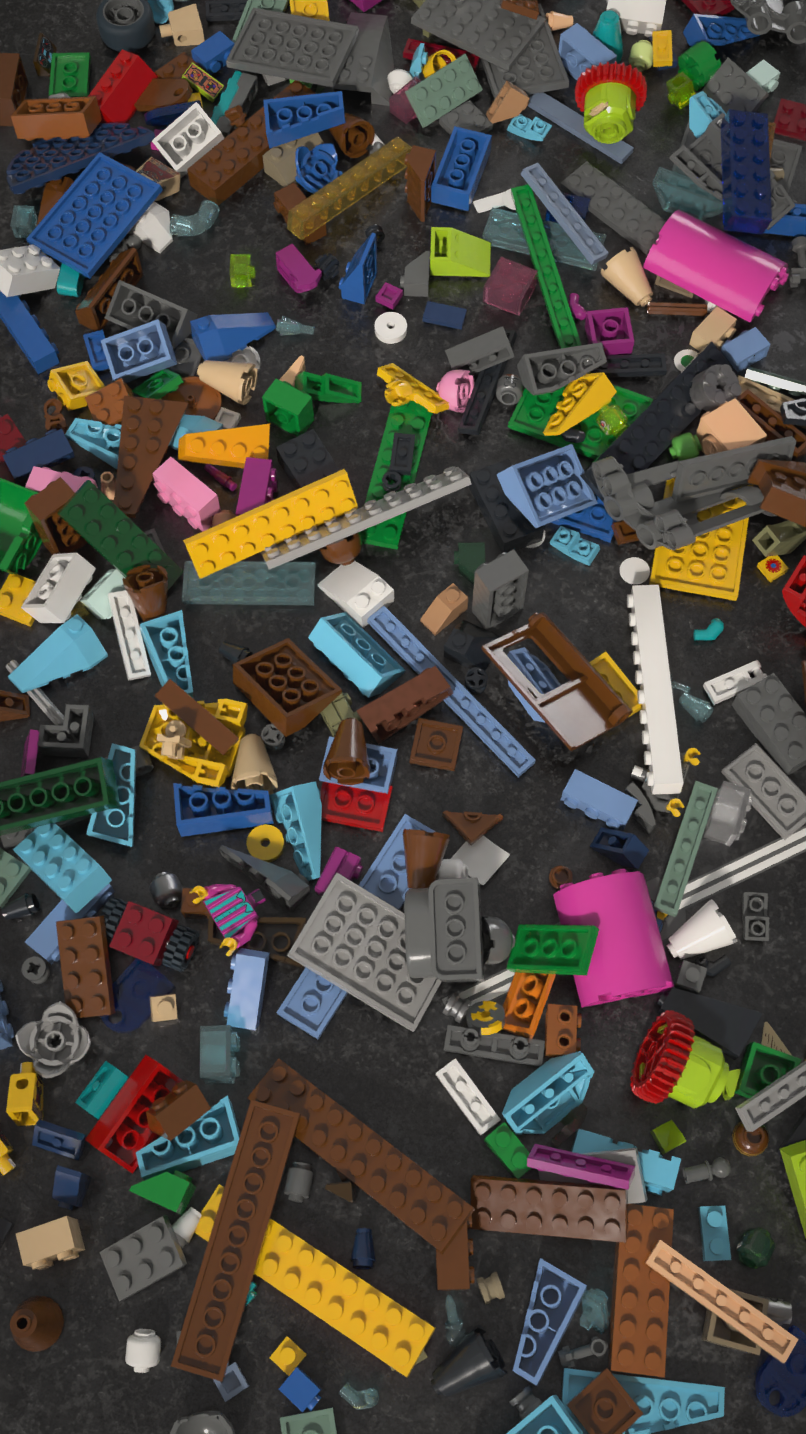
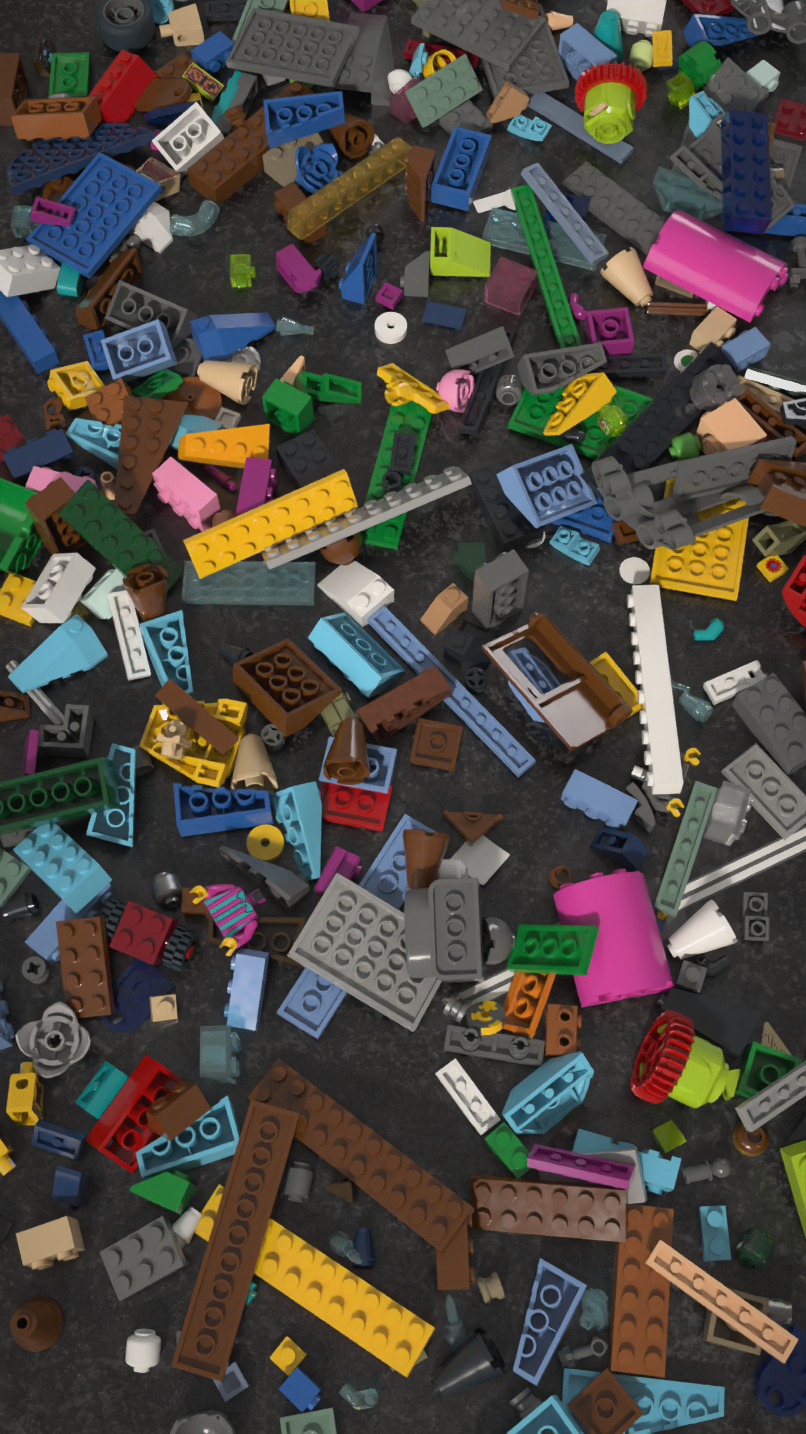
none -> magenta slope [30,197,76,227]
none -> clear light blue bar [328,1231,362,1264]

